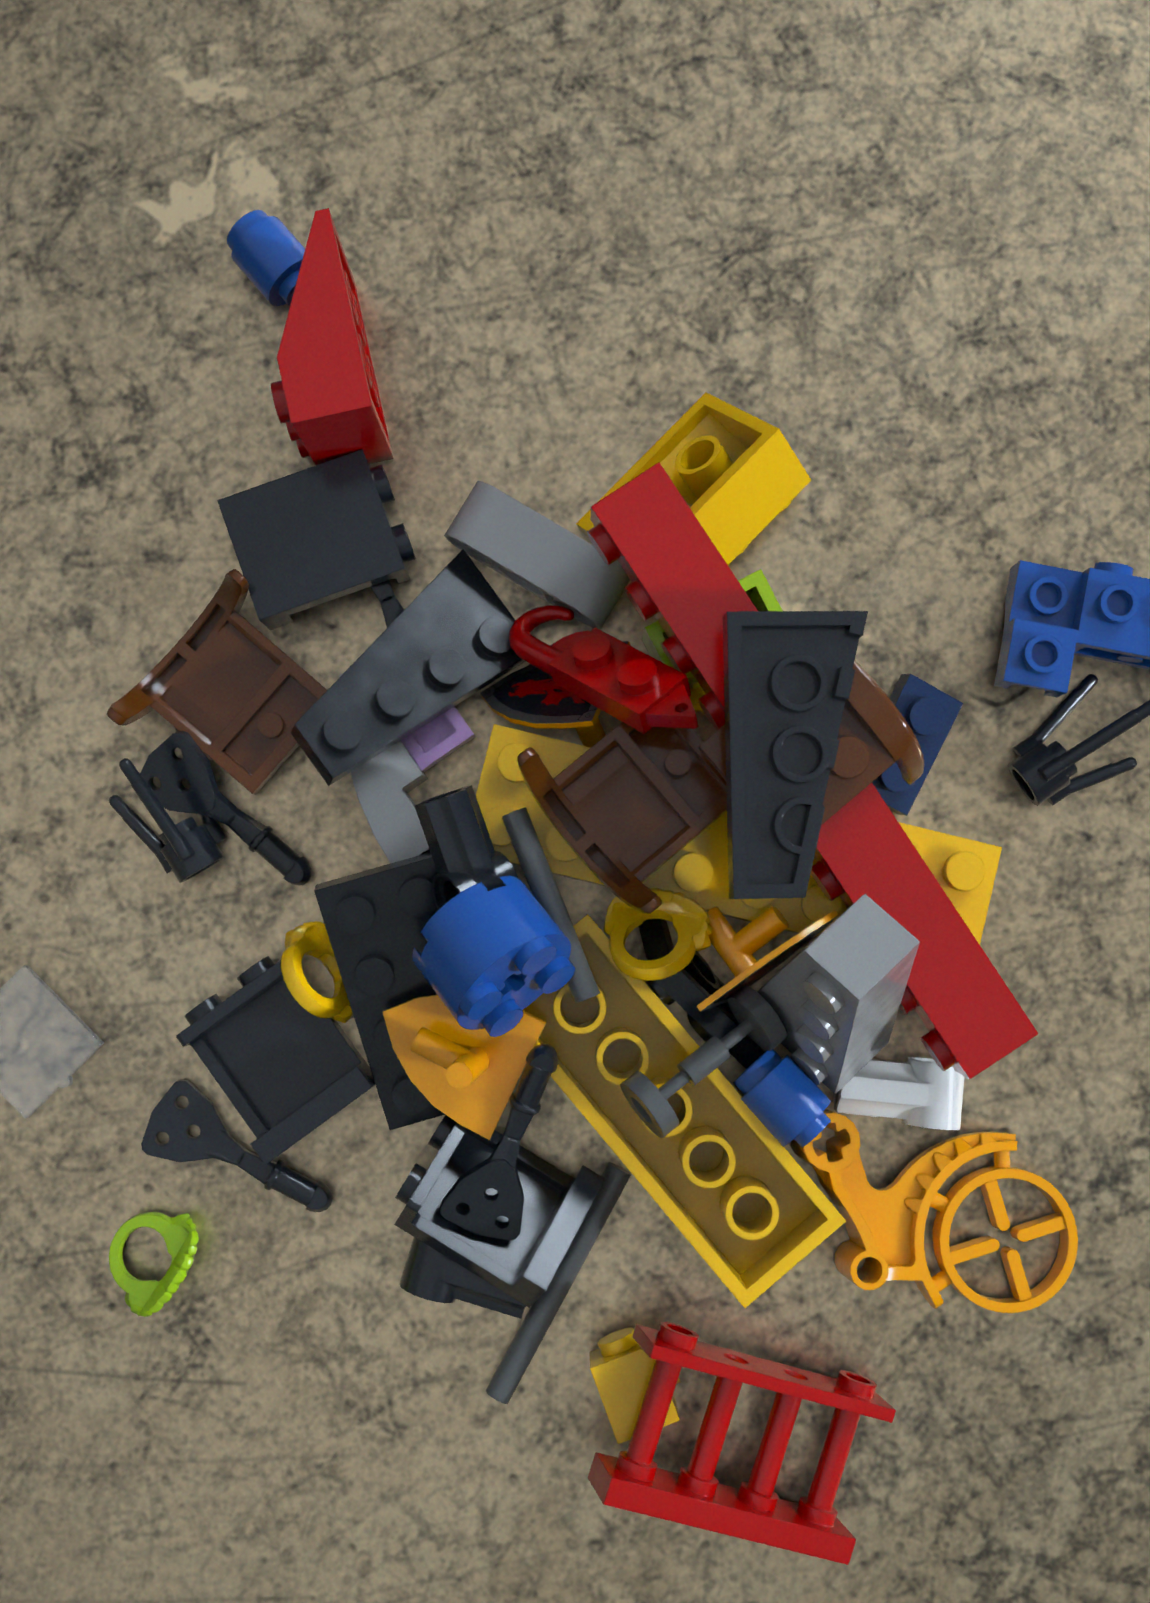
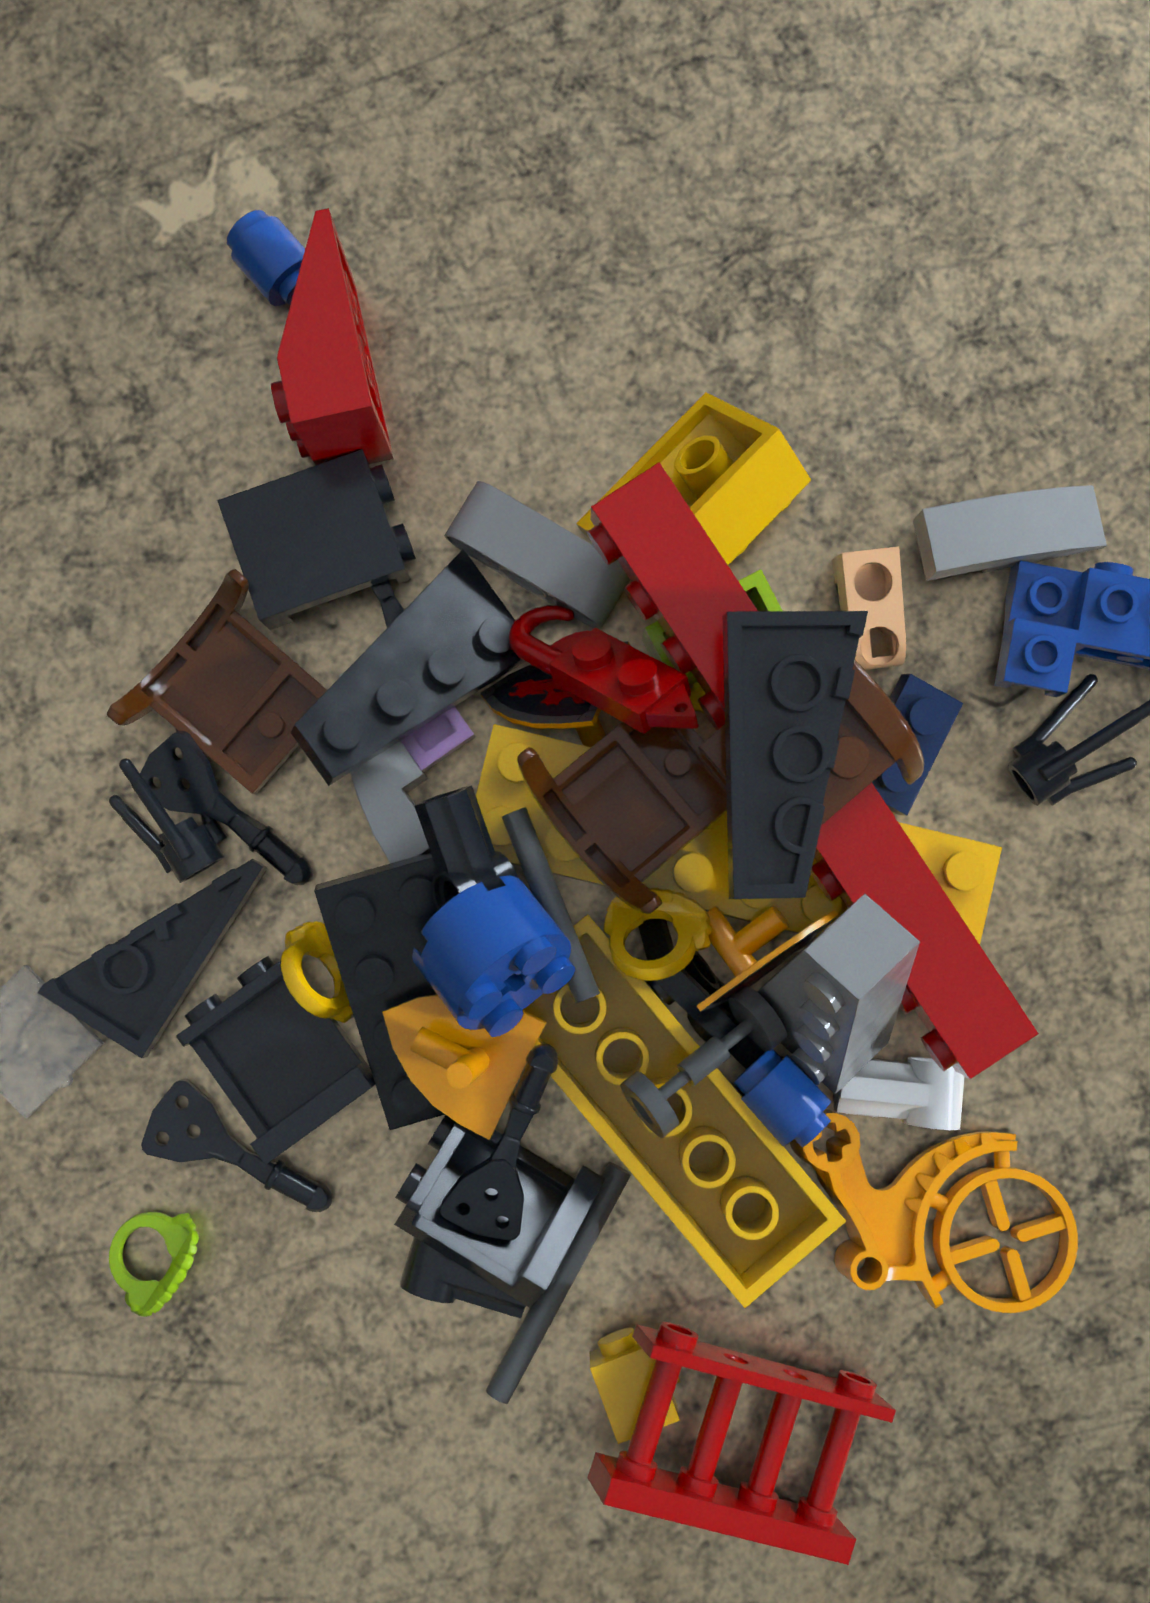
none -> black wing [37,859,267,1058]
none -> light nougat leg [832,546,906,670]
none -> light grey slope [913,485,1107,581]

